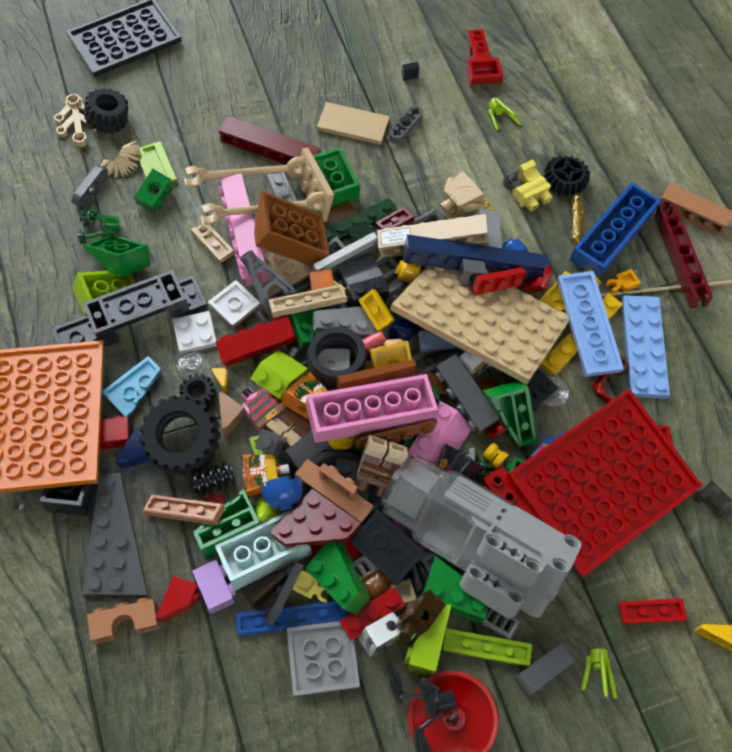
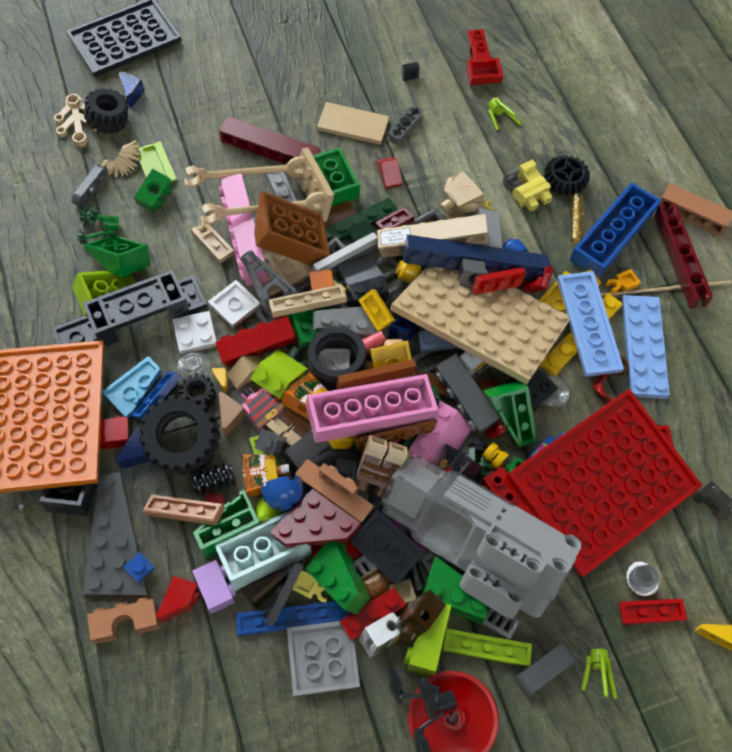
none -> slope [119,71,145,107]
none -> blue plate [123,552,155,584]
none -> blue plate [131,371,181,422]
none -> tan slope [227,356,263,390]
none -> slope [375,157,402,189]
none -> black plate [468,438,488,453]
none -> light grey hair [626,562,659,596]

